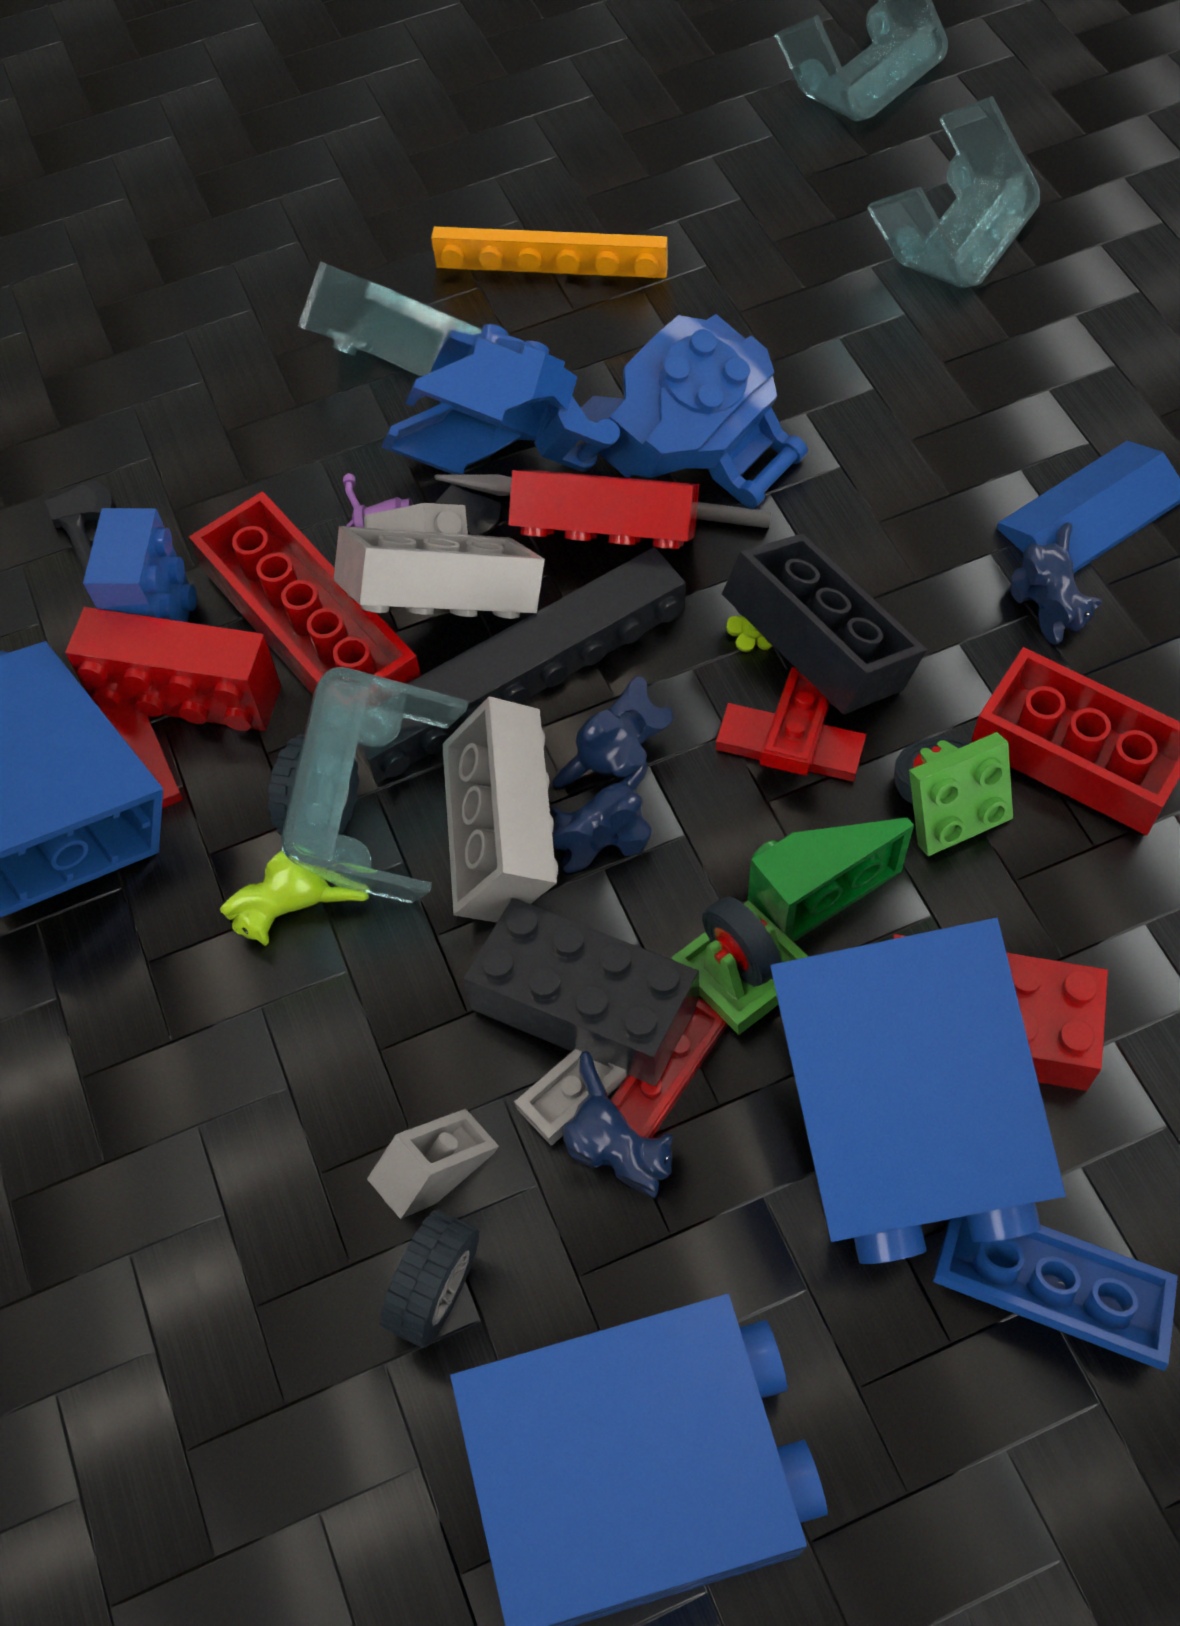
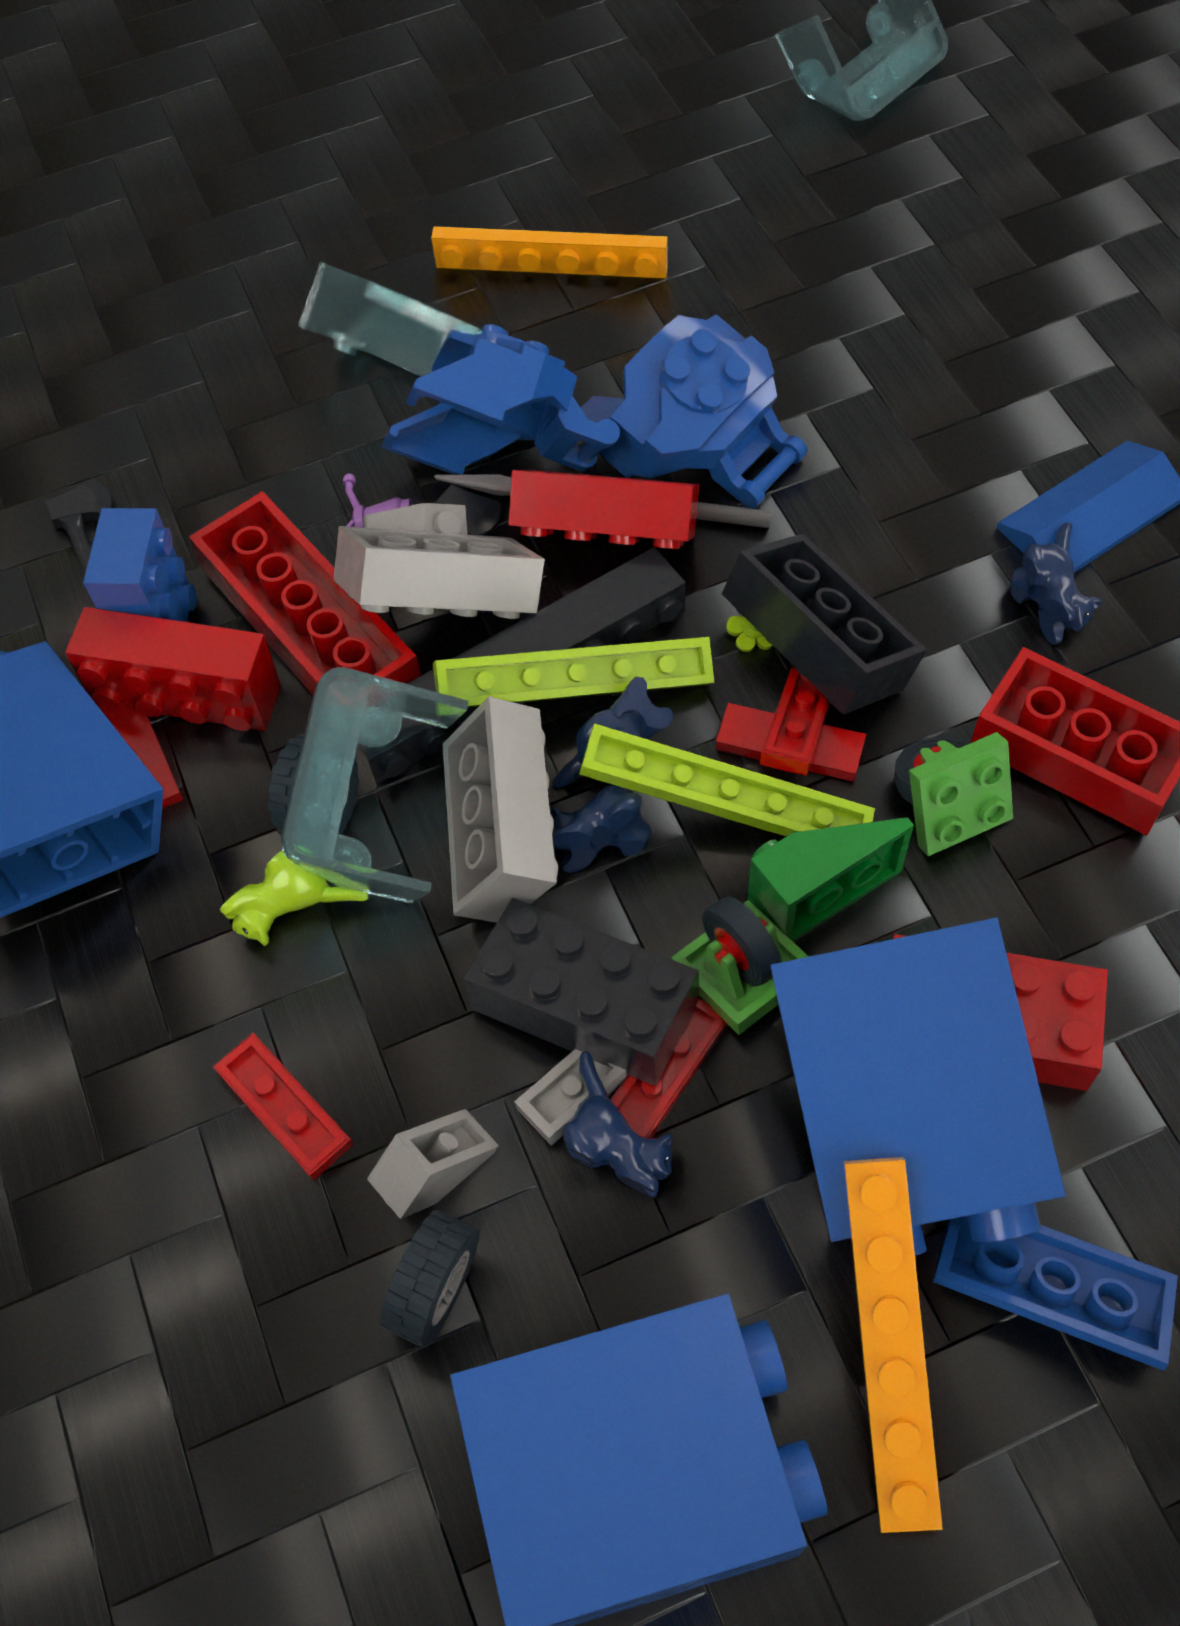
clear light blue windscreen [867,96,1040,289] -> none
none -> red tile [213,1033,354,1181]
none -> lime plate [433,637,714,710]
none -> lime plate [579,723,875,837]
none -> light orange plate [844,1157,943,1533]

